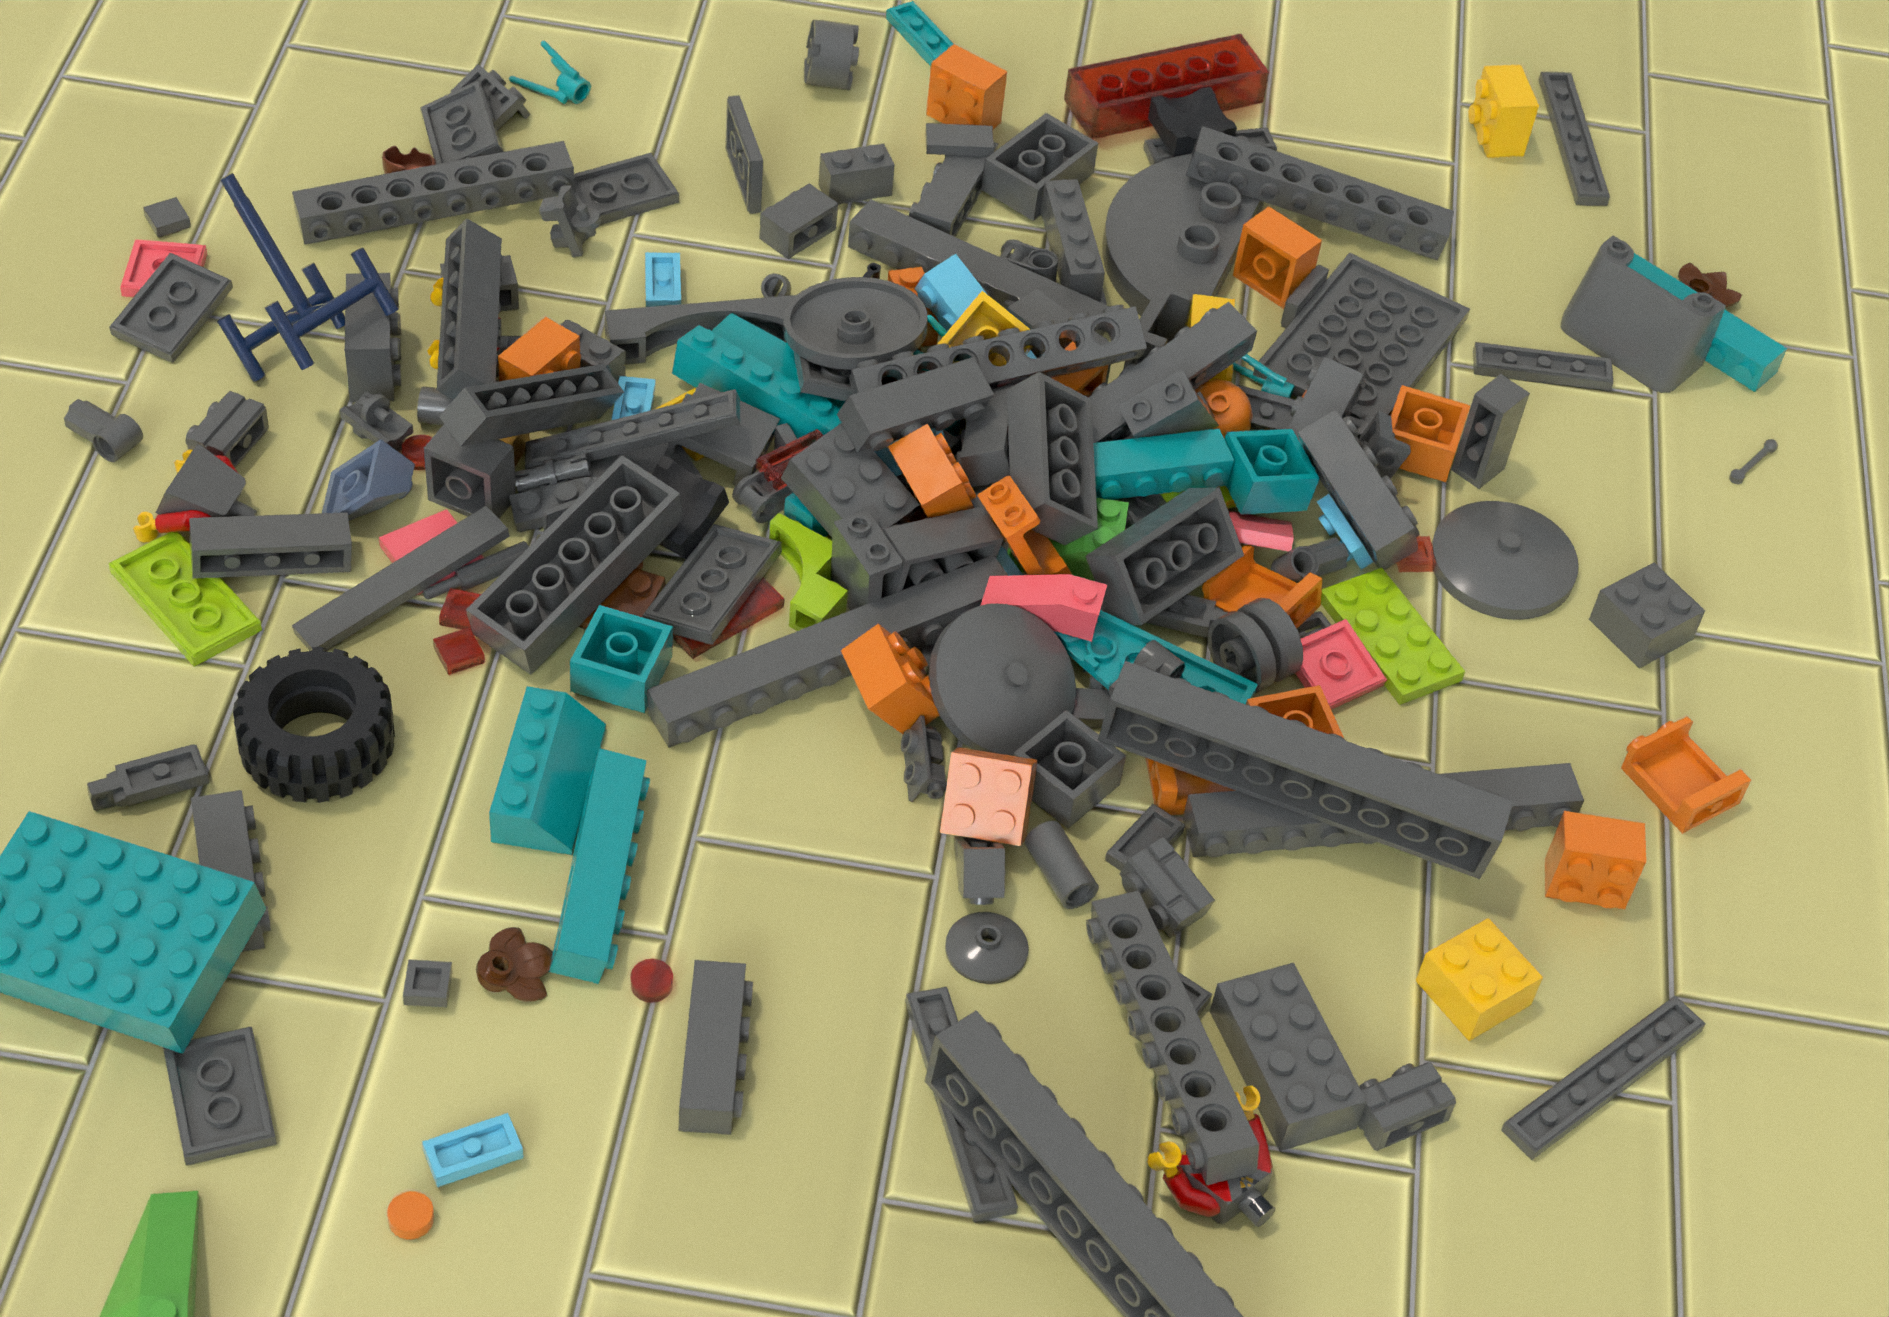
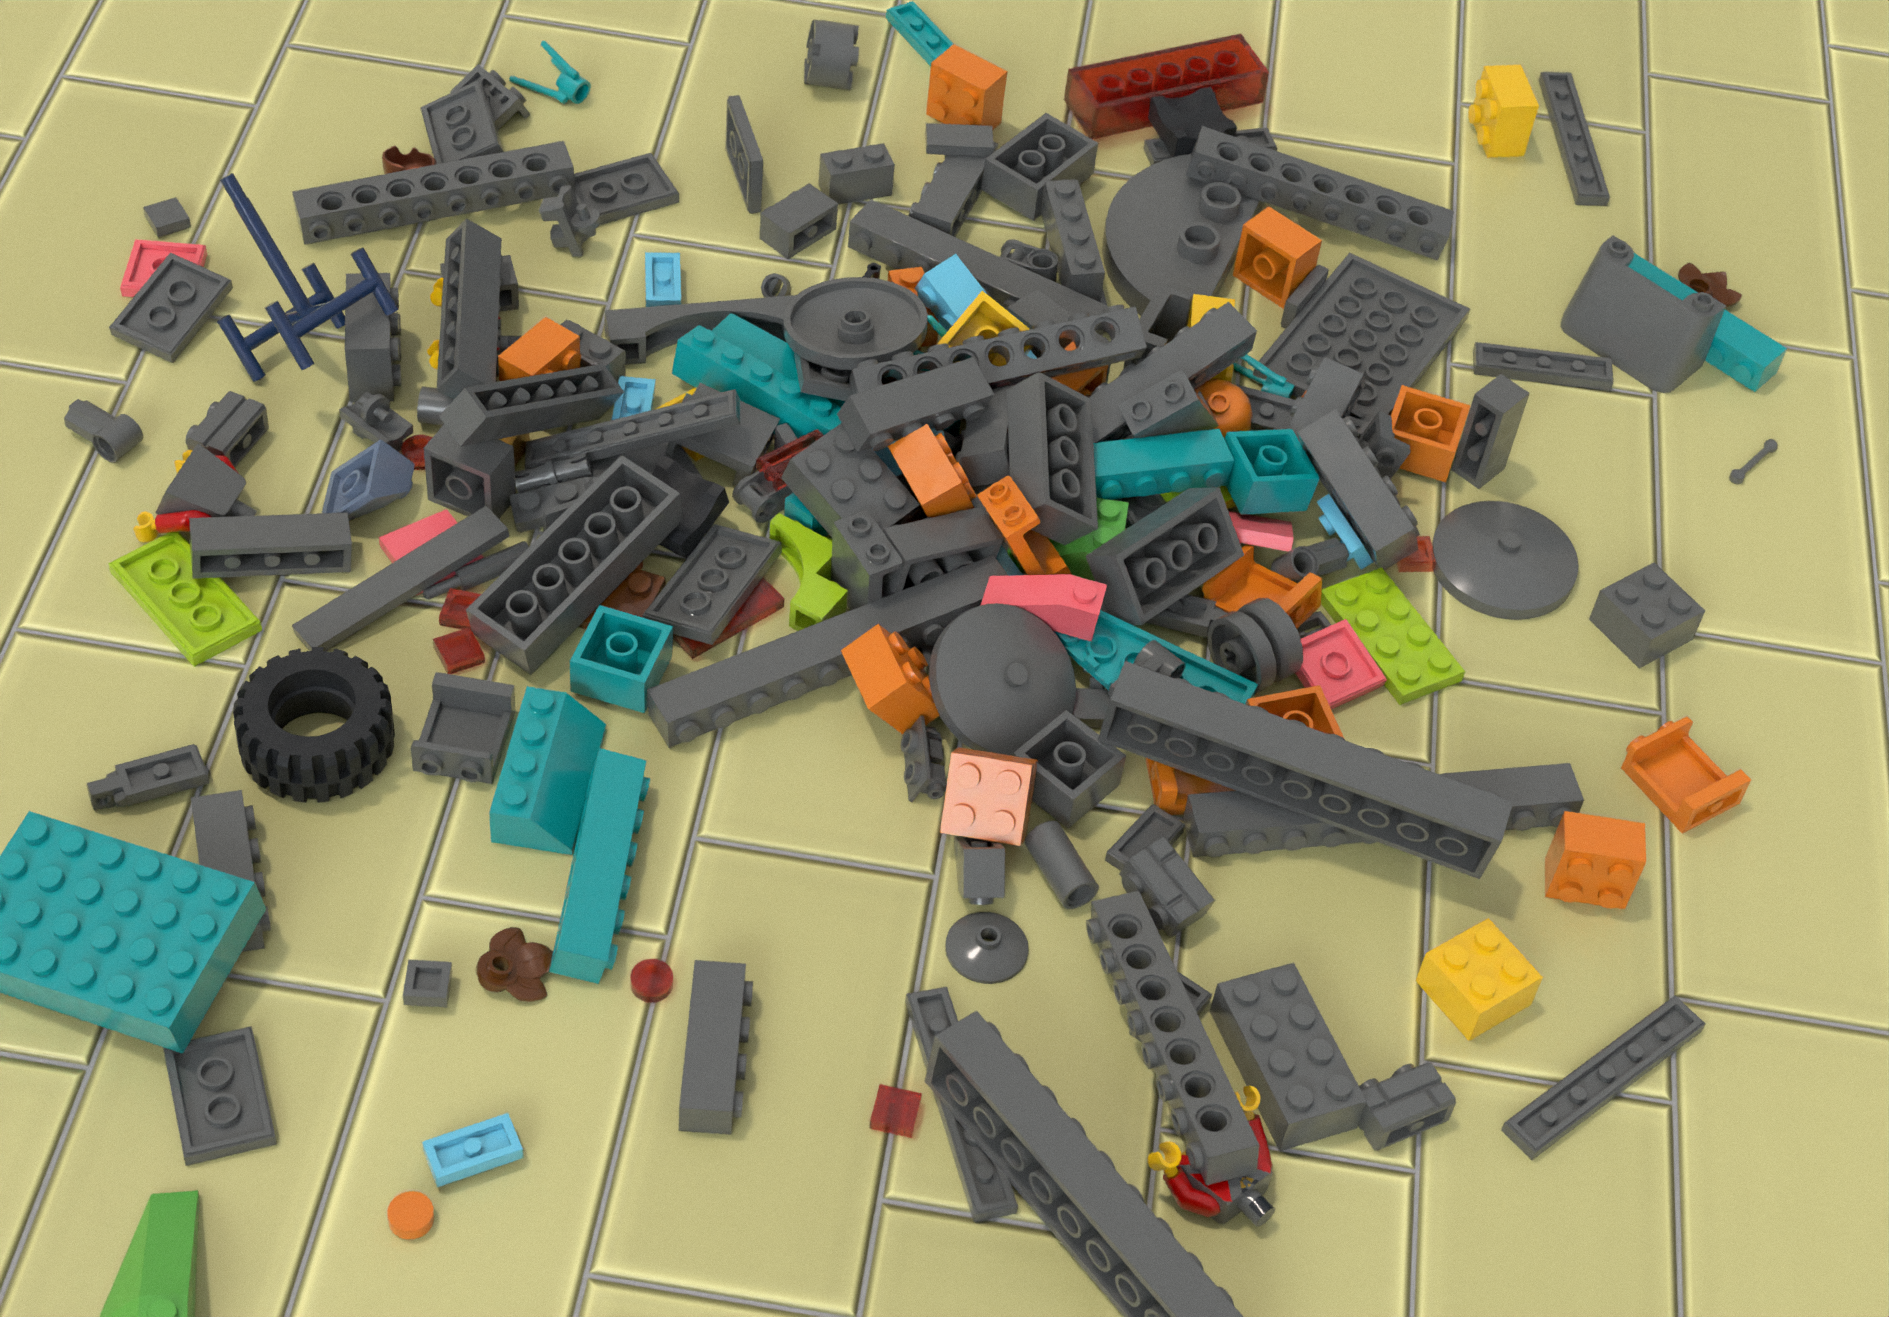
none -> dark grey panel [411,672,516,784]
none -> clear red tile [869,1084,922,1138]

